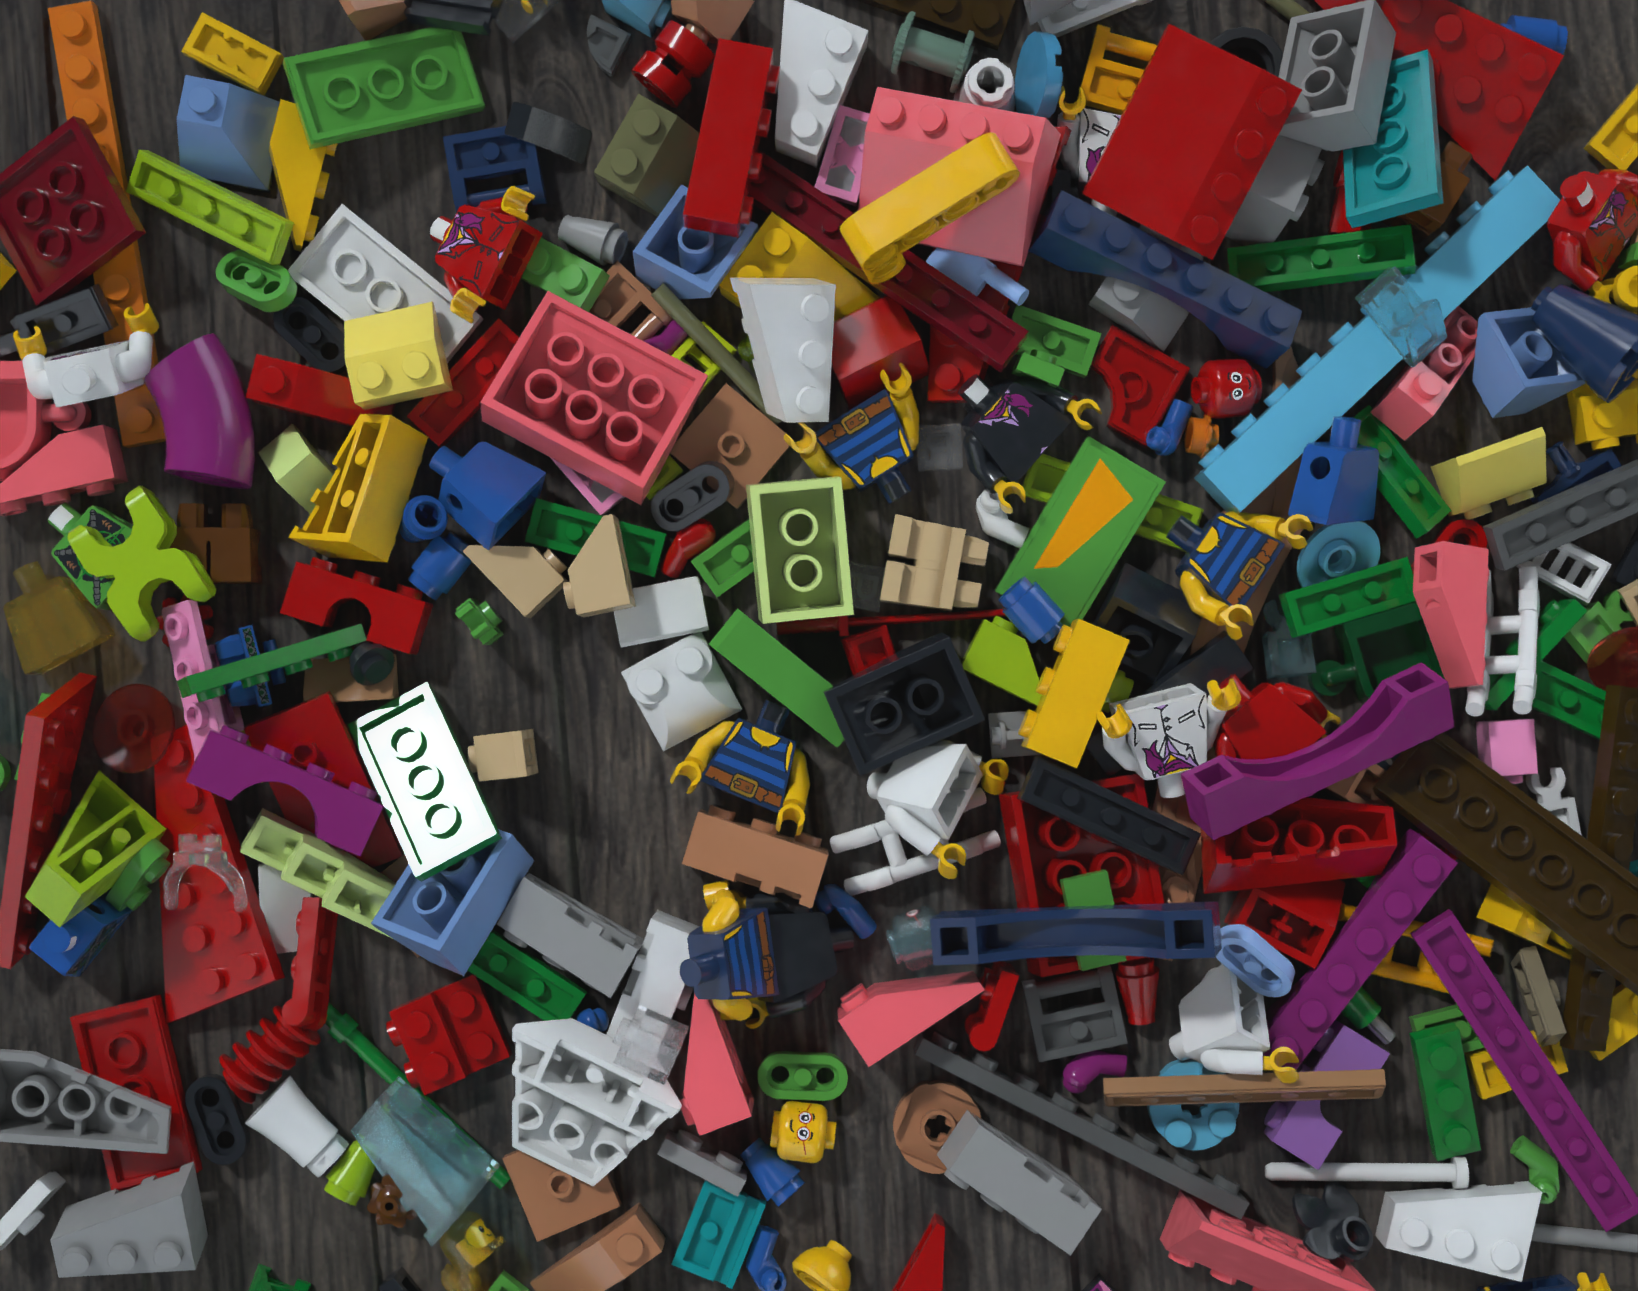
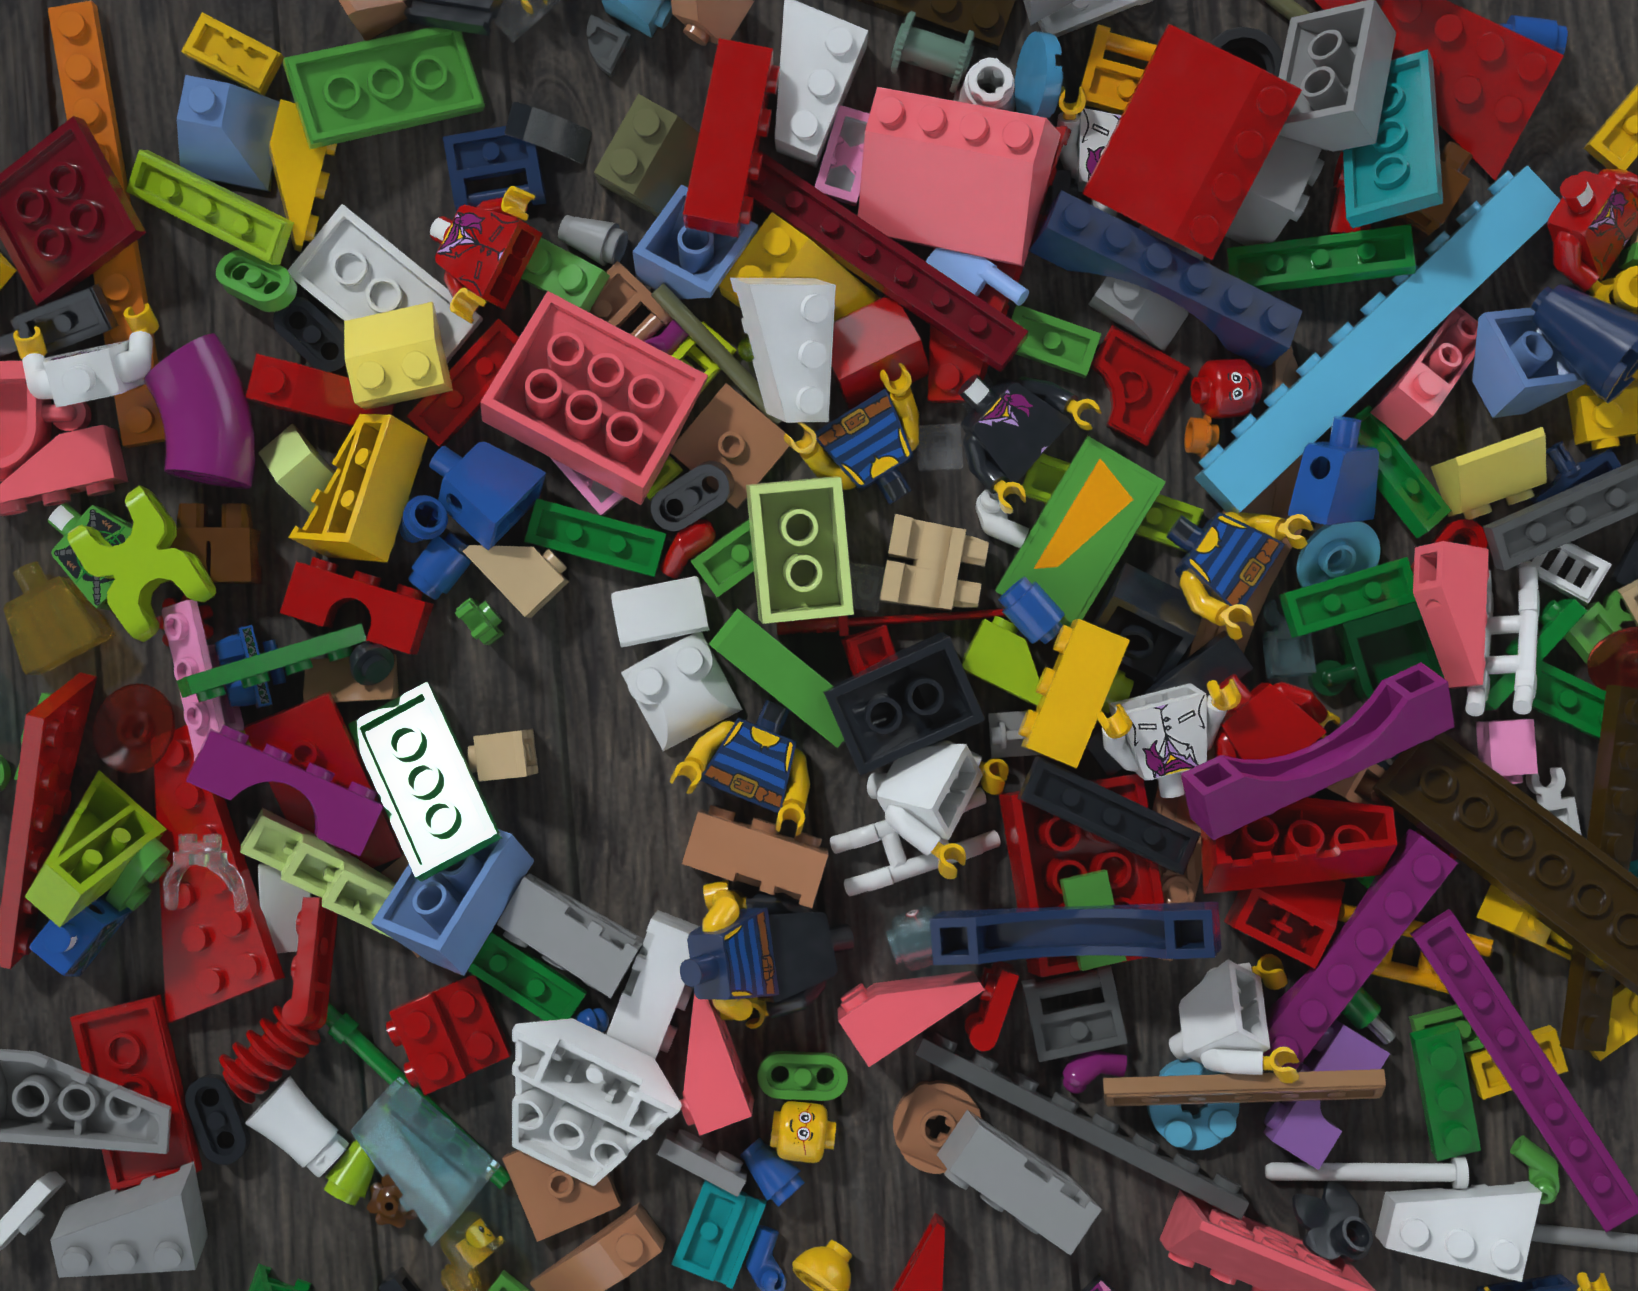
tan slope [563,514,636,618] -> none
clear brick [612,1005,689,1085] -> none
red wheel [631,20,715,108] -> none
blue arm [814,884,877,939] -> none
yellow beam [840,132,1020,285] -> none
bright green plate [1011,349,1065,388] -> none
red cone [1114,957,1160,1025] -> none
blue arm [1146,399,1194,456] -> none
light blue plate [1216,924,1295,997] -> none
clear light blue slope [1355,266,1447,368] -> none
dark tan plate [1511,945,1567,1047] -> none

